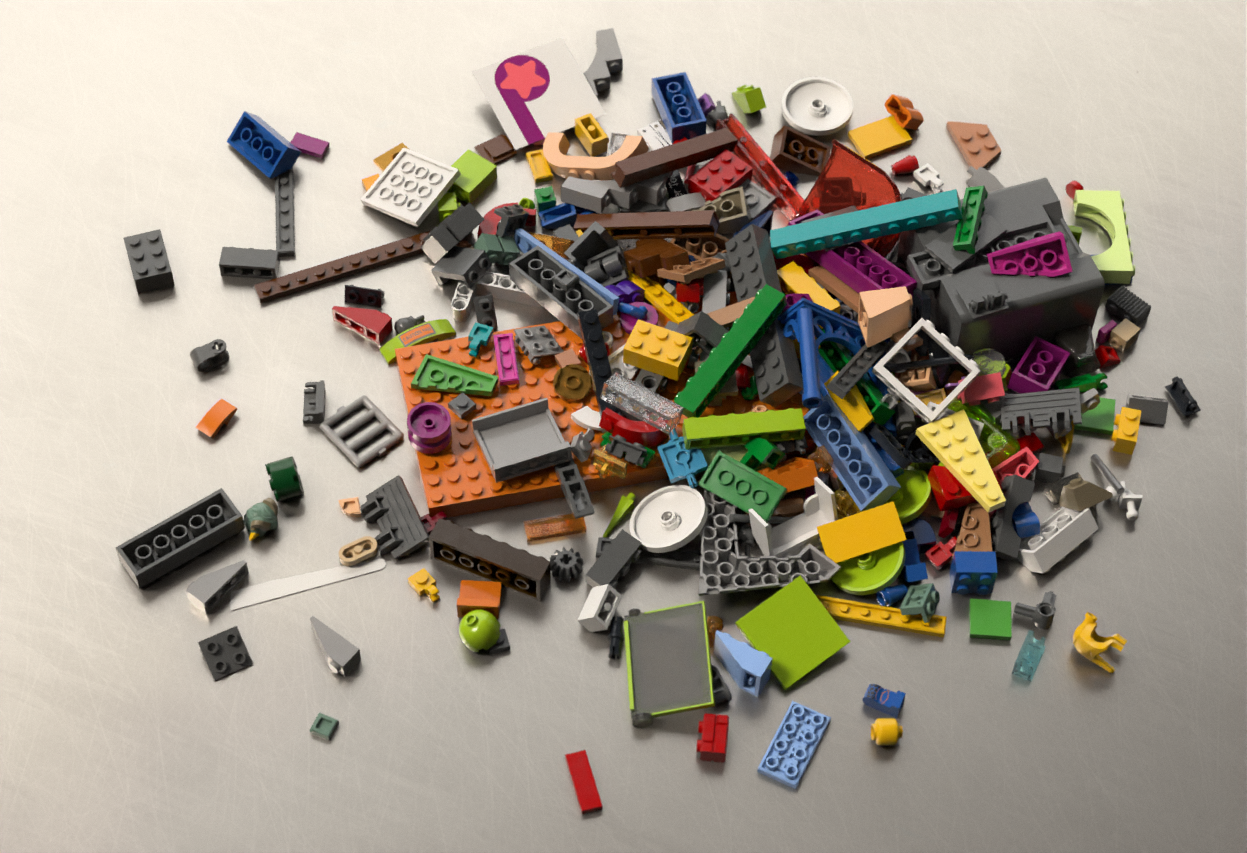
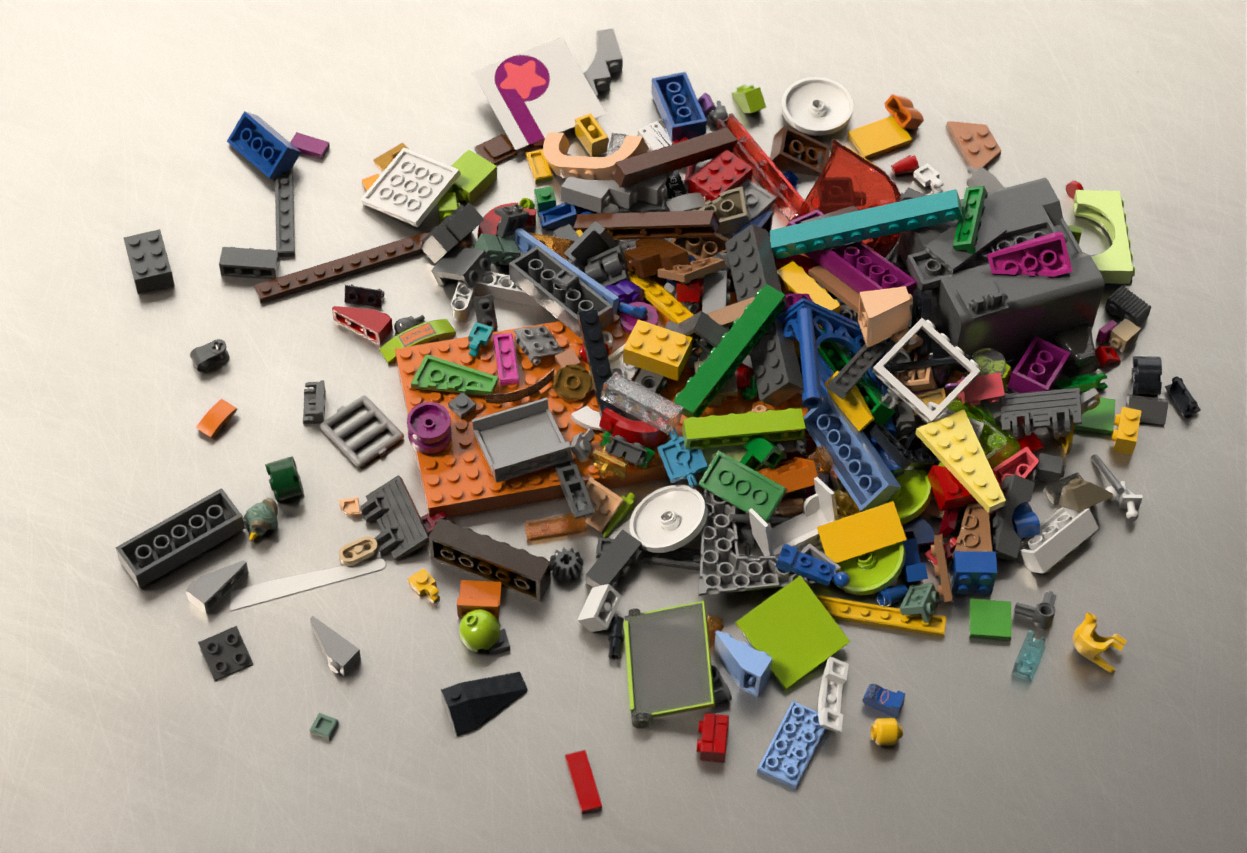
none -> black wedge [441,672,528,736]
none -> sticker [486,368,554,403]
none -> light nougat tile [585,478,624,533]
none -> blue plate [776,544,850,588]
none -> white slope [818,657,849,734]
none -> medium nougat wing [931,534,953,602]
none -> black brick [1131,356,1162,395]

